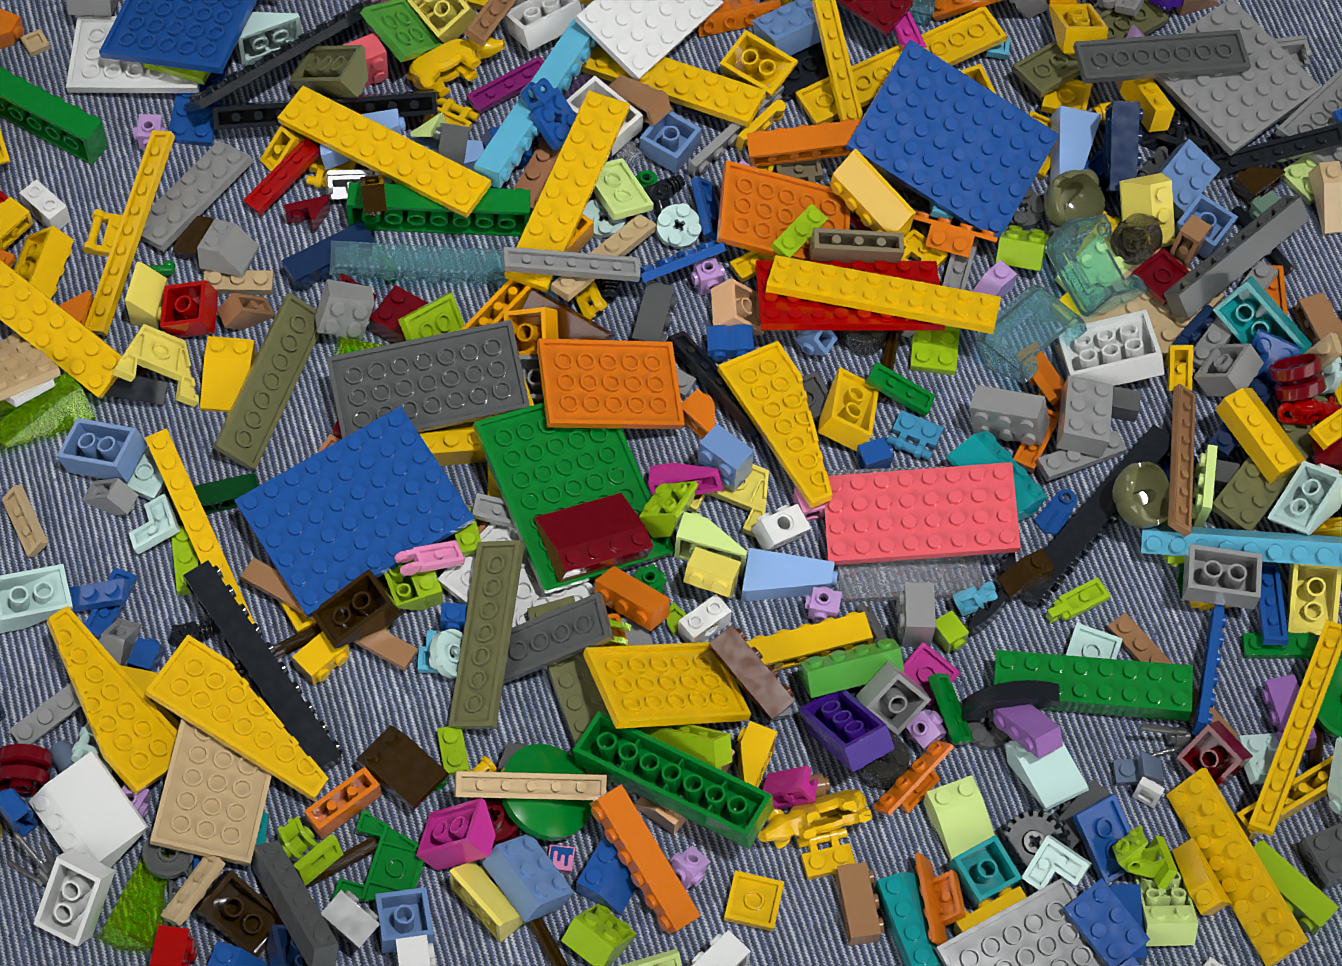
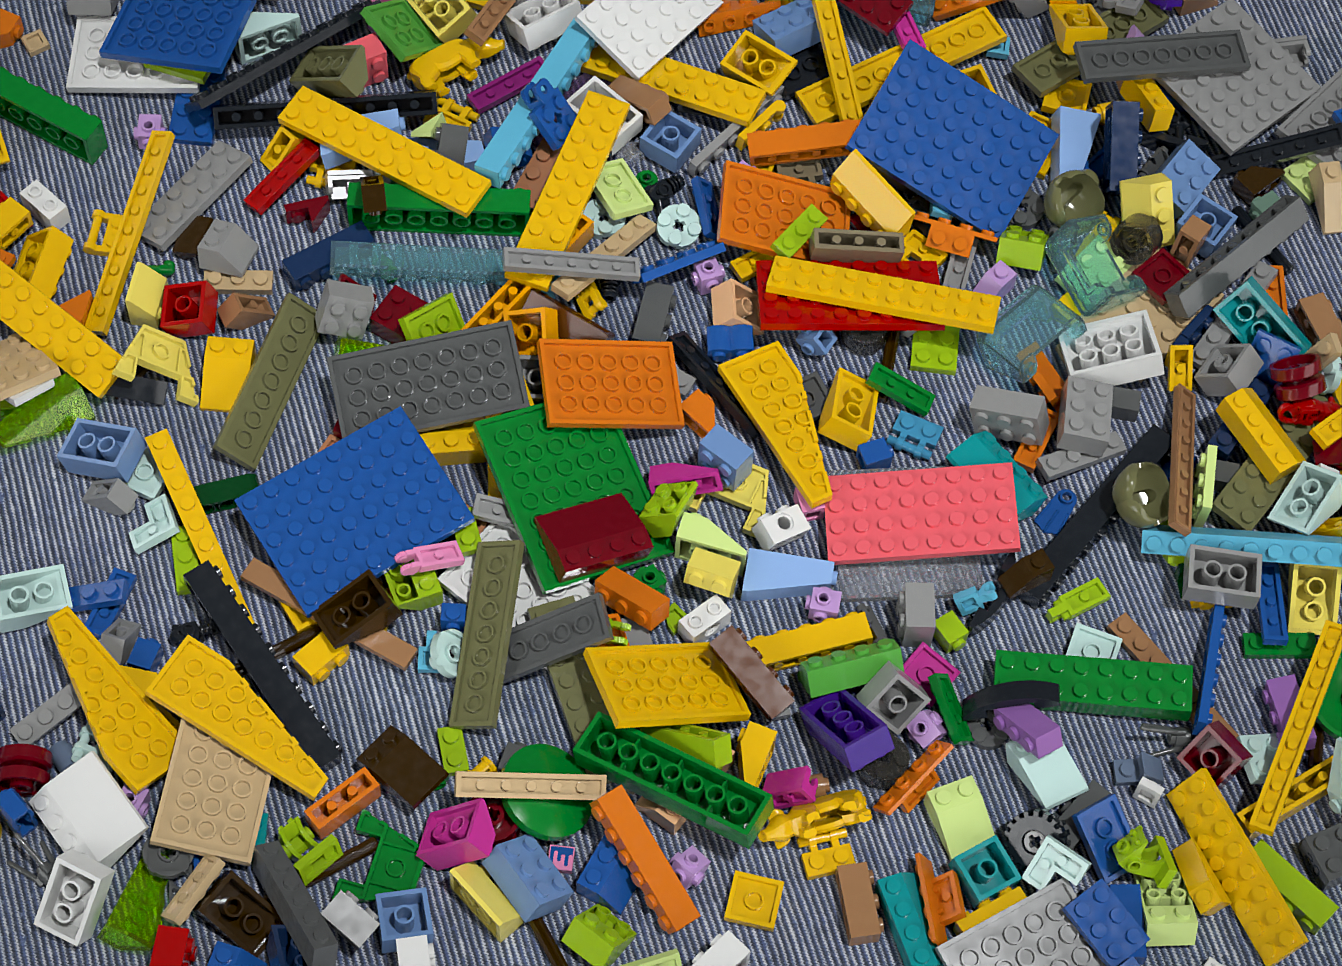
tan plate [1,485,49,557] -> none

